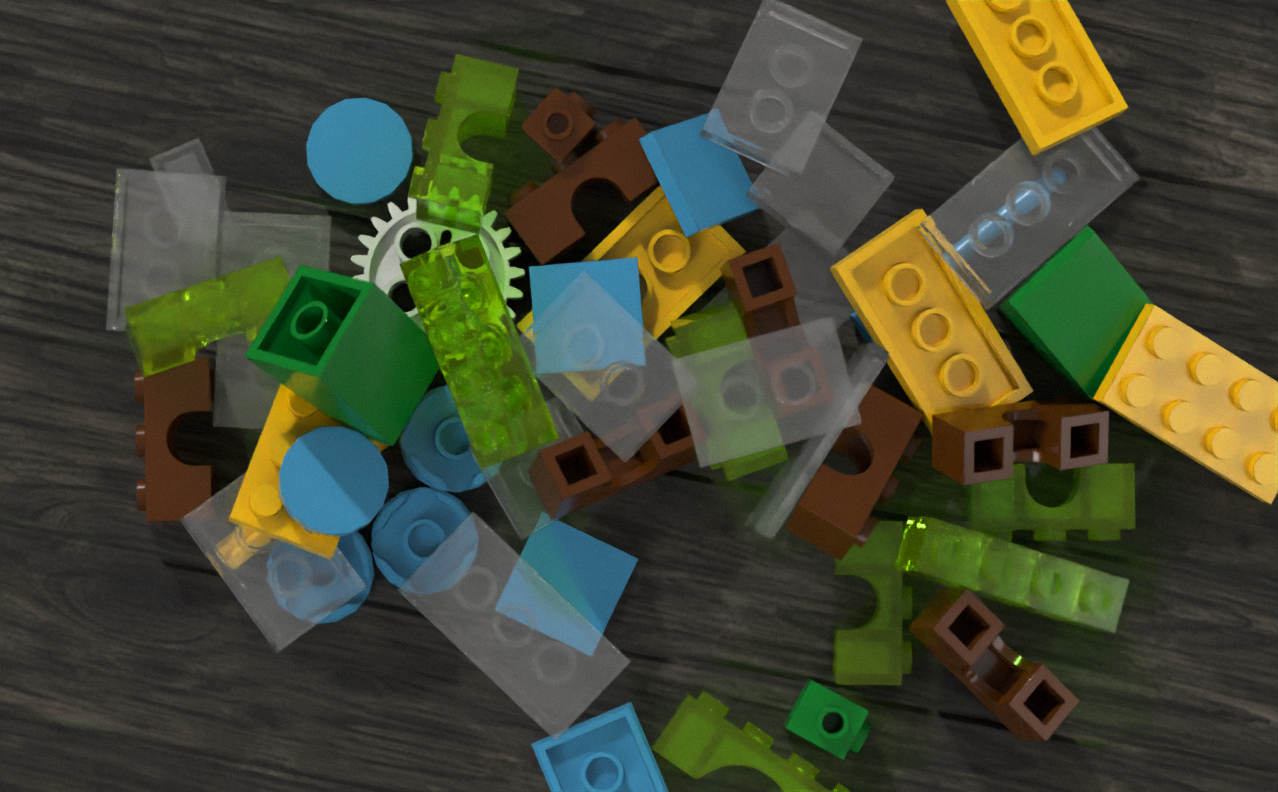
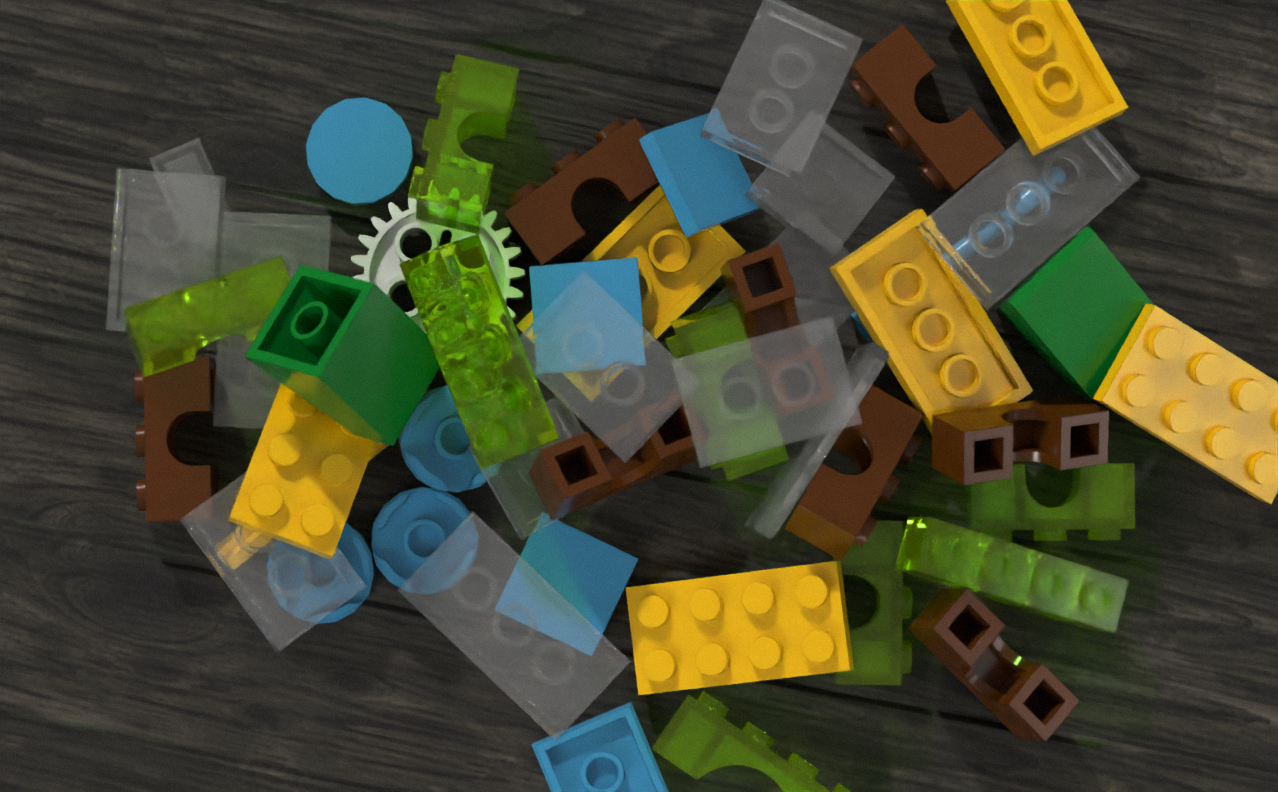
dark azure tile [278,426,389,537] -> none
reddish brown bracket [522,87,597,162] -> none
green brick [783,678,872,760] -> none
none -> yellow plate [625,561,854,695]
none -> reddish brown arch [849,24,1005,196]

